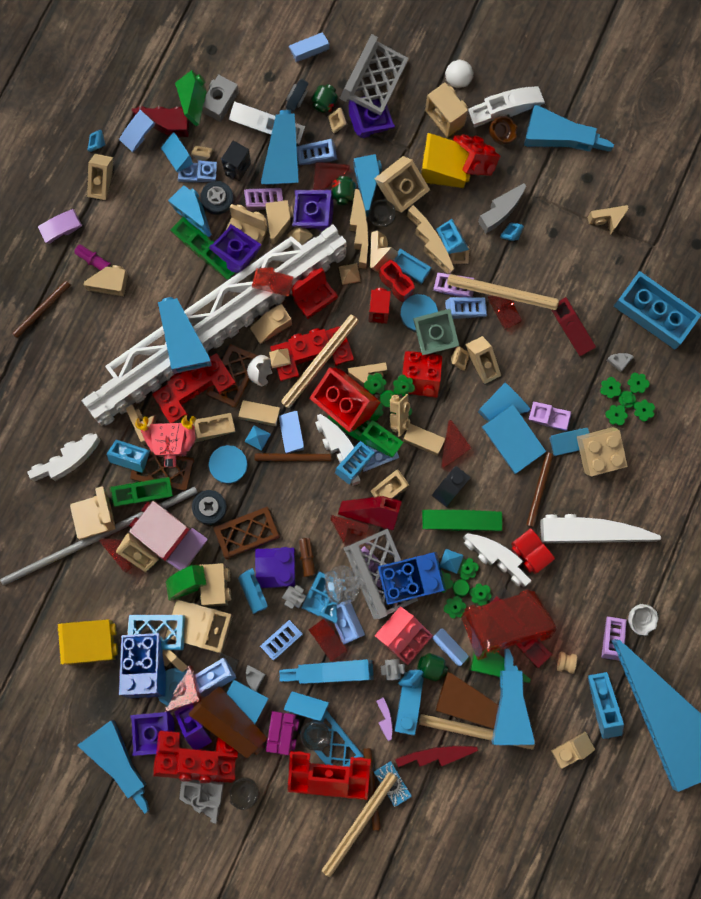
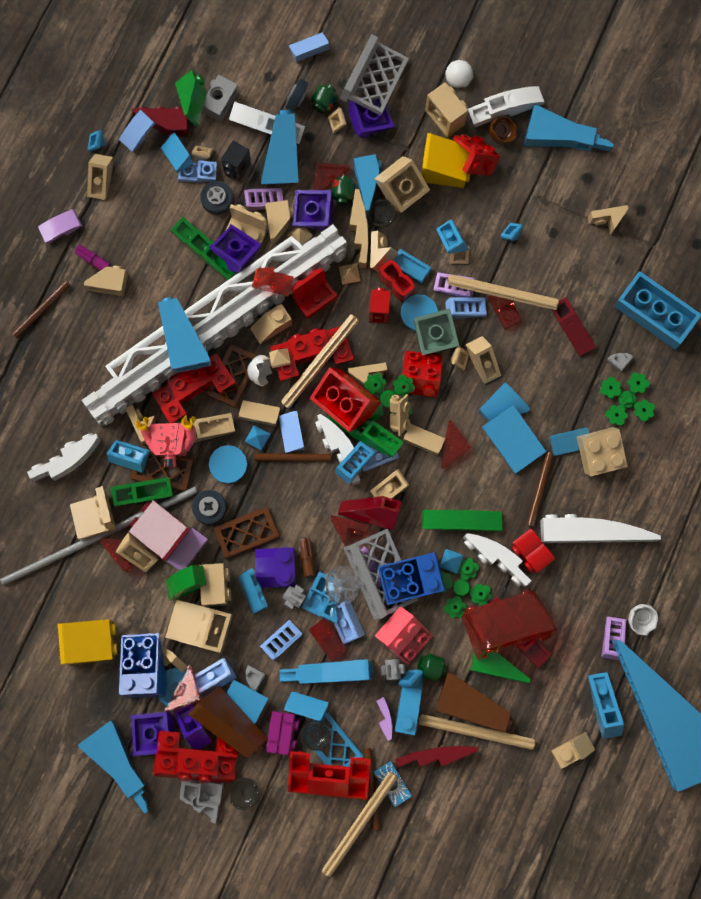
window [128,615,185,650] -> none
dark azure slope [168,185,212,237] -> none
light blue slope [297,139,337,165] -> none
tan slope [407,205,454,274] -> none
black slope [431,466,471,507] -> none
light blue slope [432,629,468,666] -> none
light grey slope [478,183,526,234] -> none
dark azure piece [492,649,535,745] -> none
lavender slope [529,402,572,431] -> none
tan wheel [557,652,577,674] -> none

